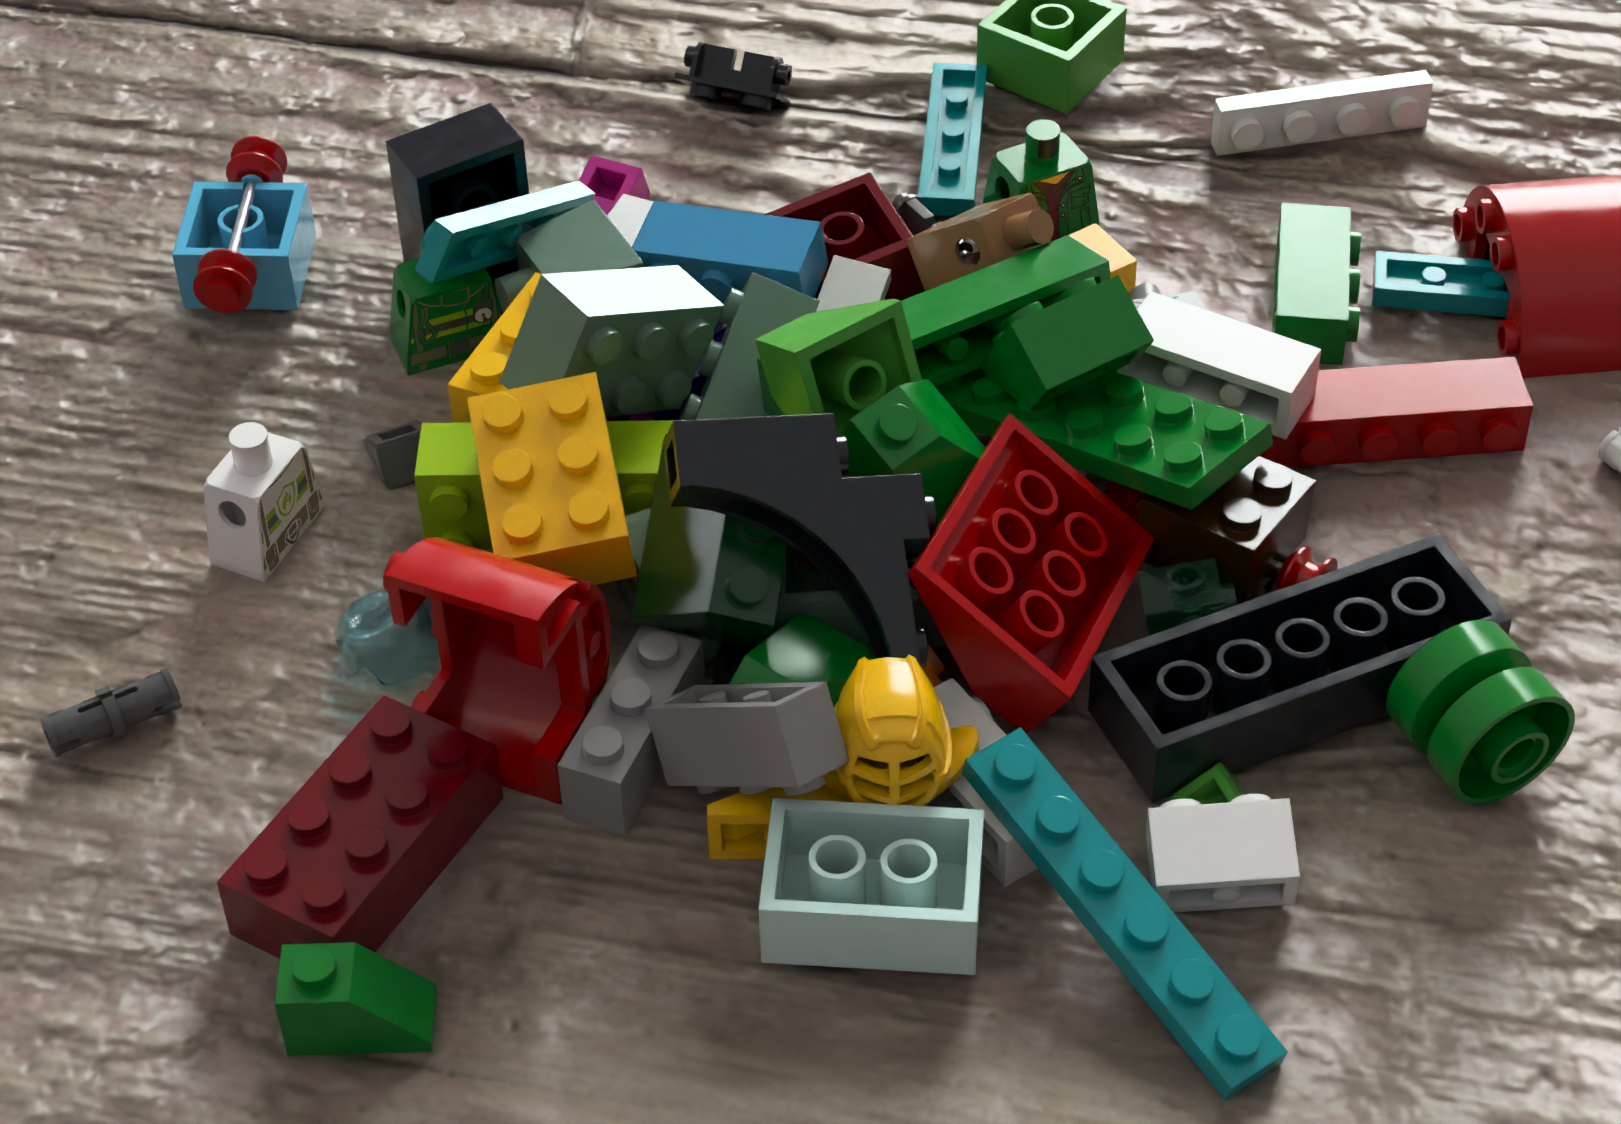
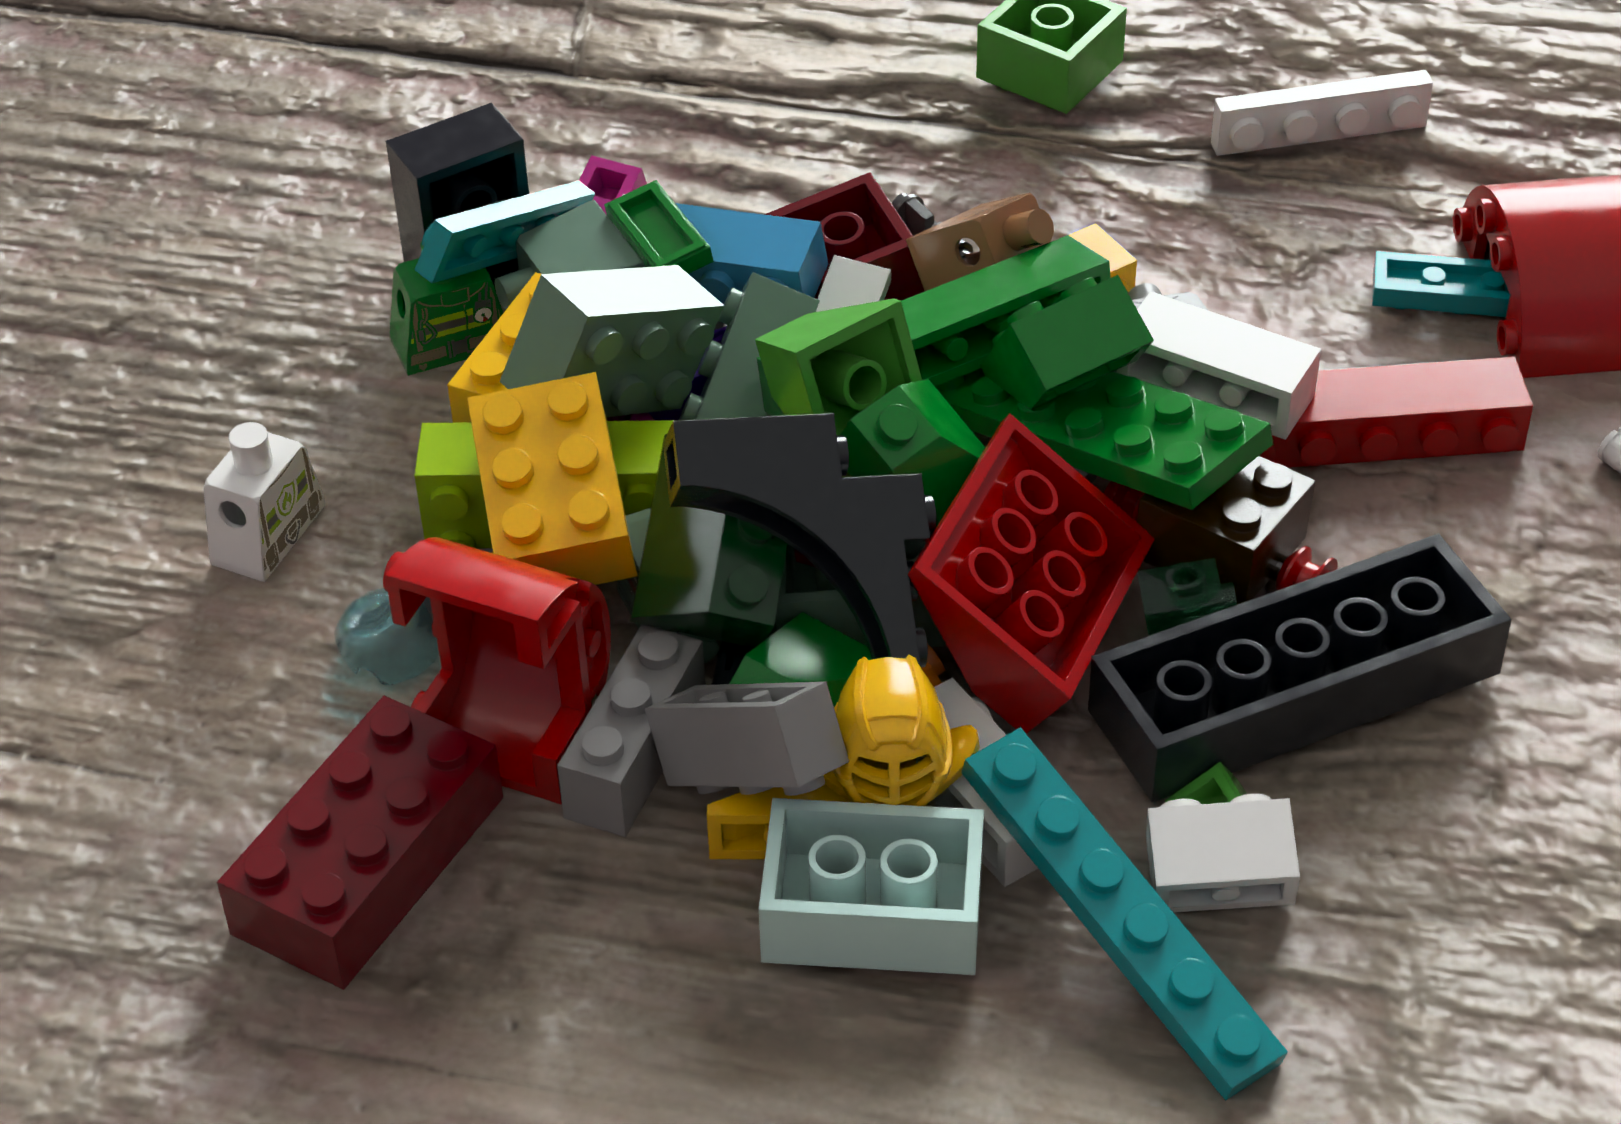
dark grey pin [40,669,182,757] -> none
medium azure brick [172,136,316,313] -> none
green slope [275,942,437,1056] -> none
dark grey slope [363,420,422,489] -> none
black hinge [674,42,792,112] -> none
plate [918,62,987,218] -> none
green torso [982,119,1100,241] -> none
brick [1272,203,1361,365] -> none
green wheel [1386,620,1575,804] -> none
none -> green tile [604,180,714,274]

